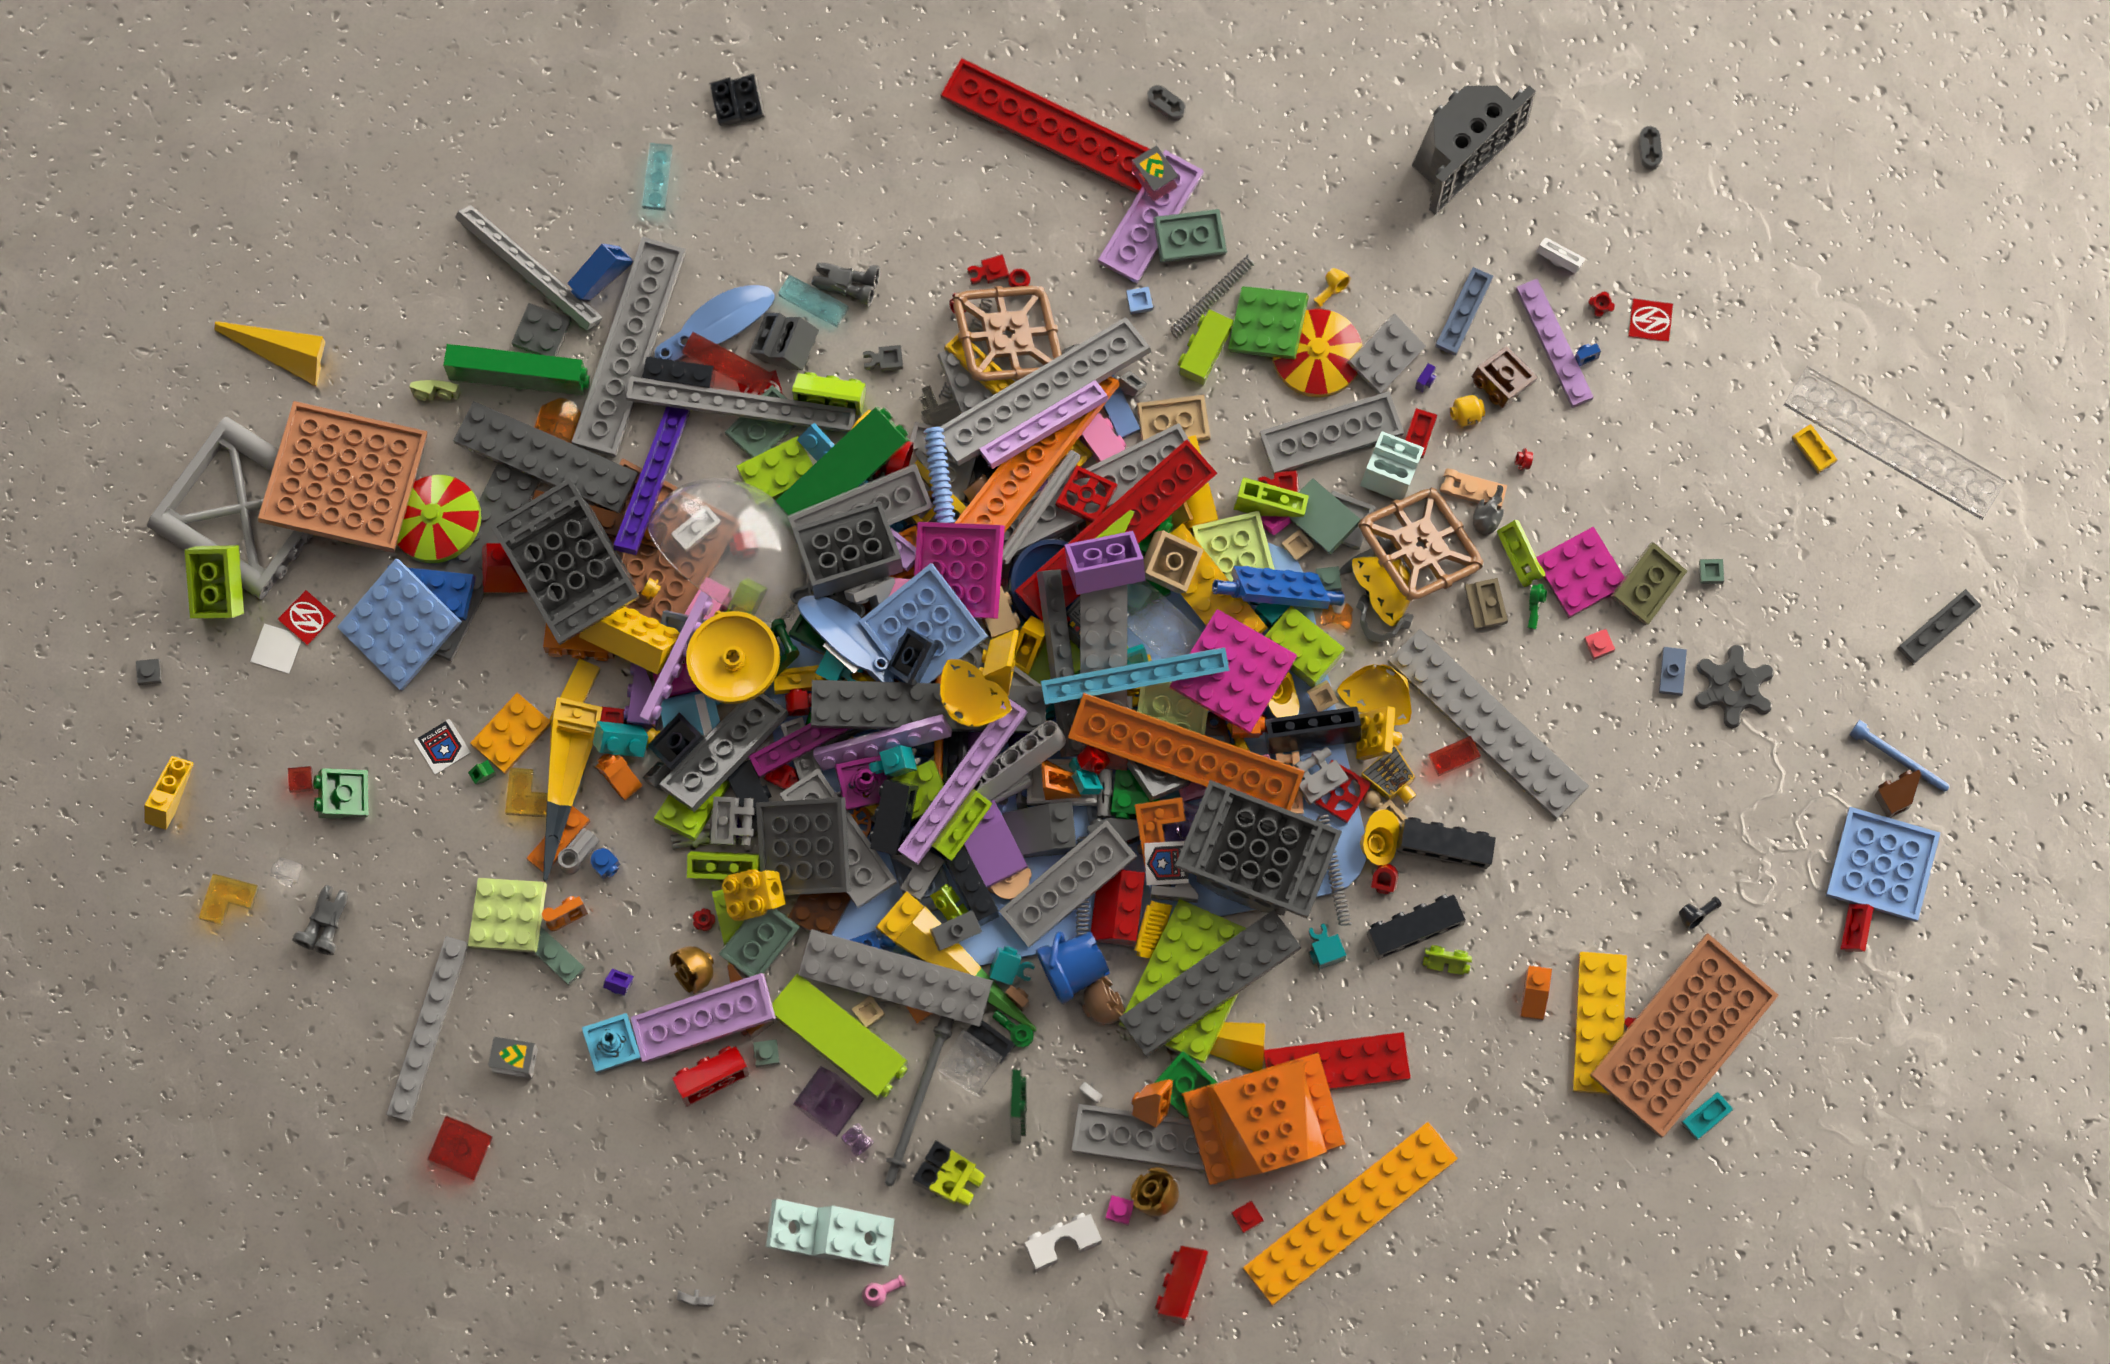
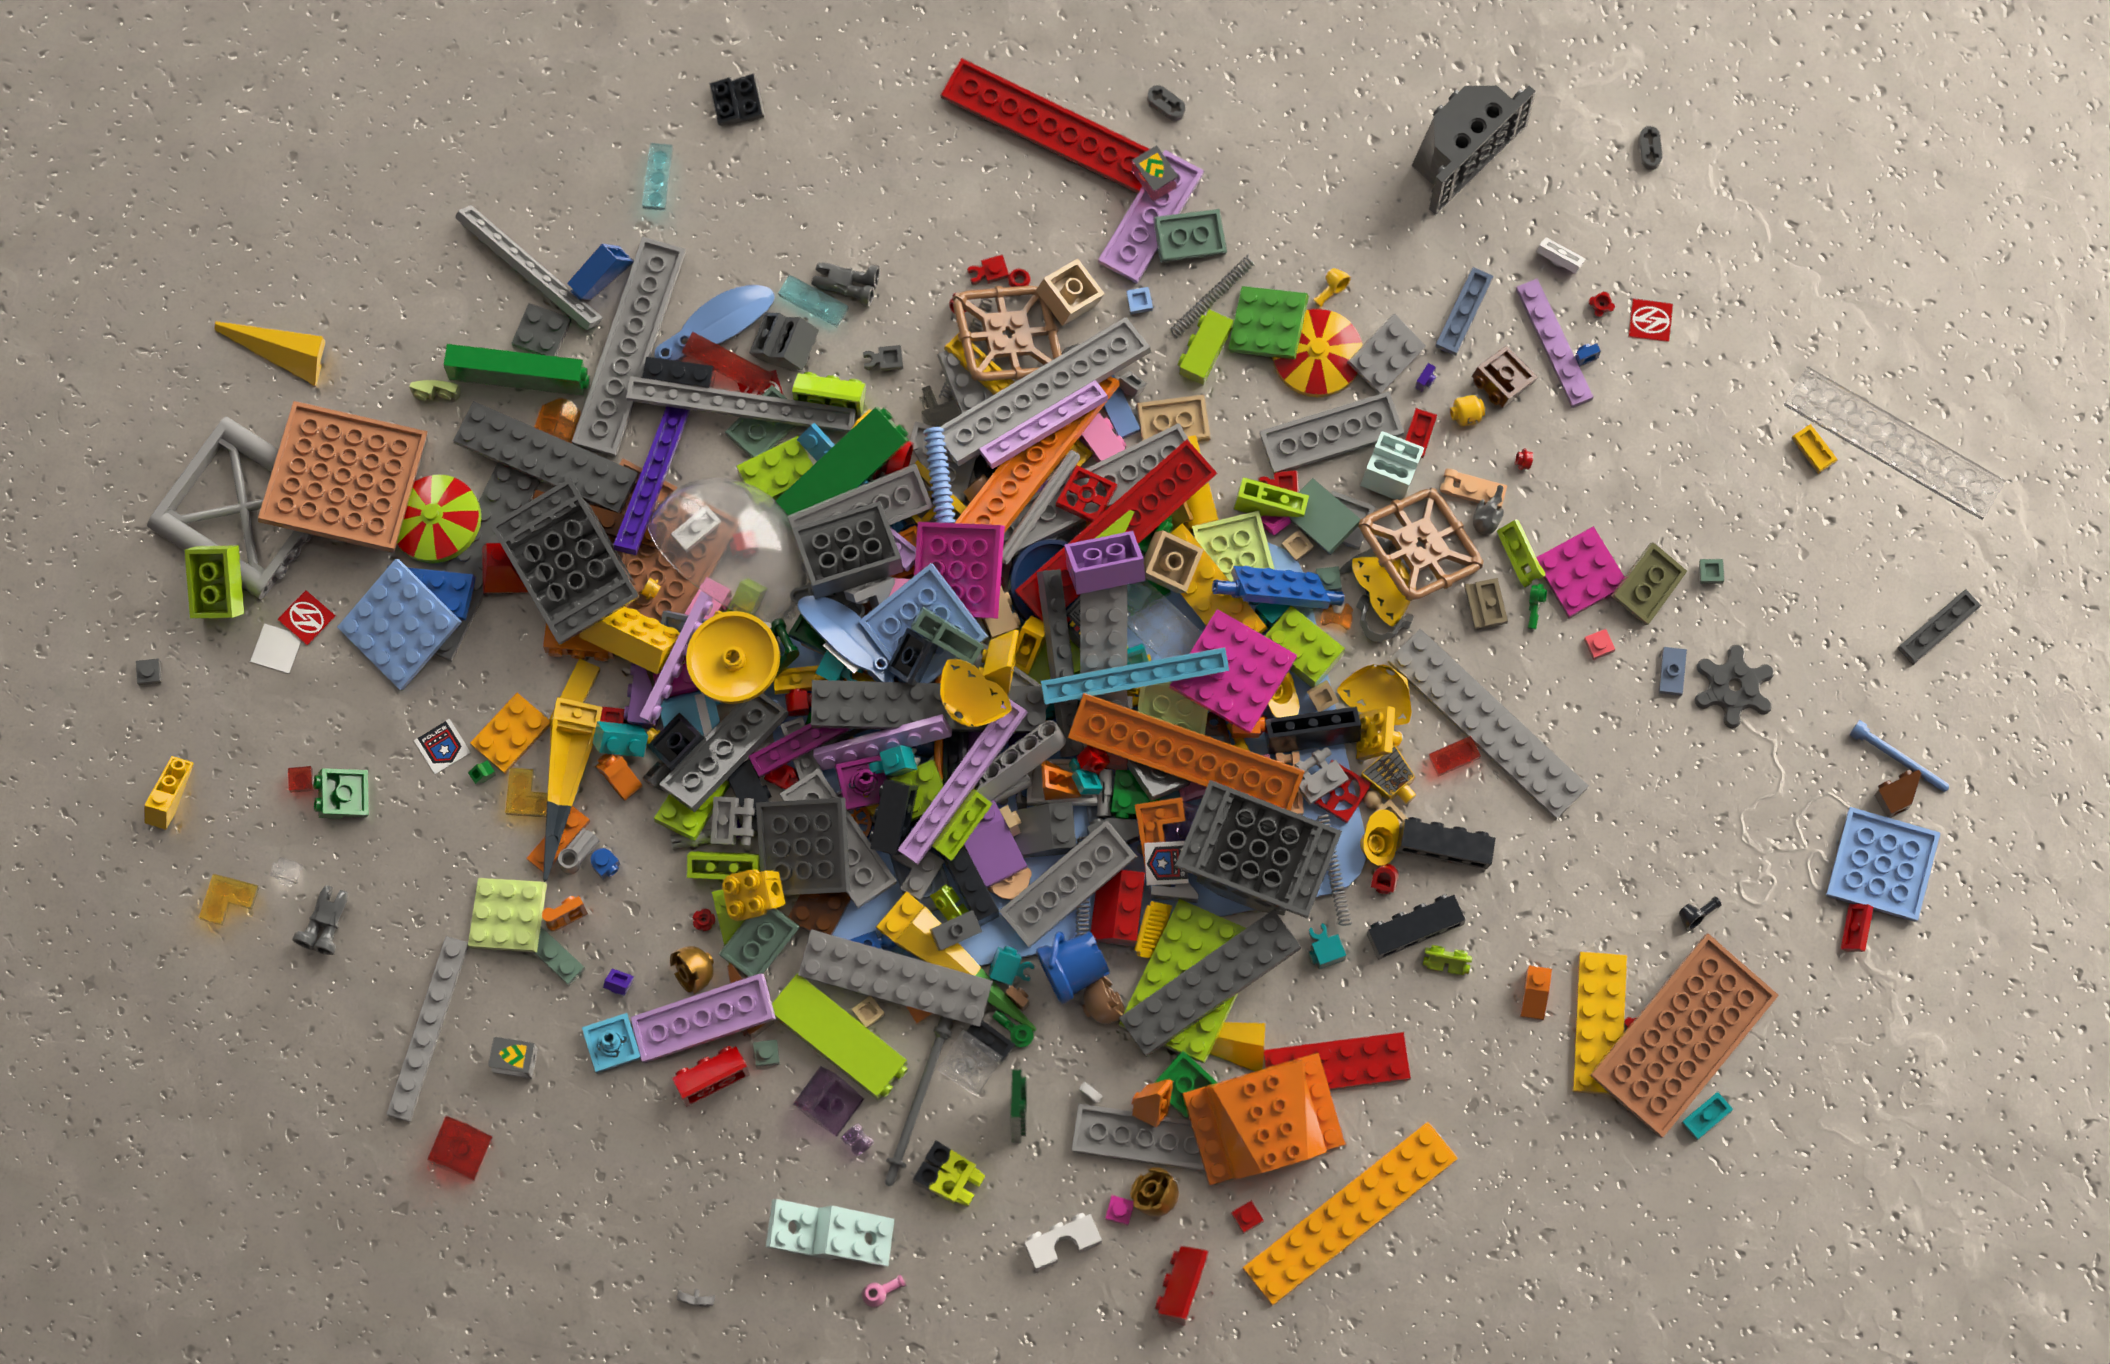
none -> sand green slope [911,607,984,665]
none -> tan plate [999,805,1021,837]
none -> tan brick [1036,259,1104,326]

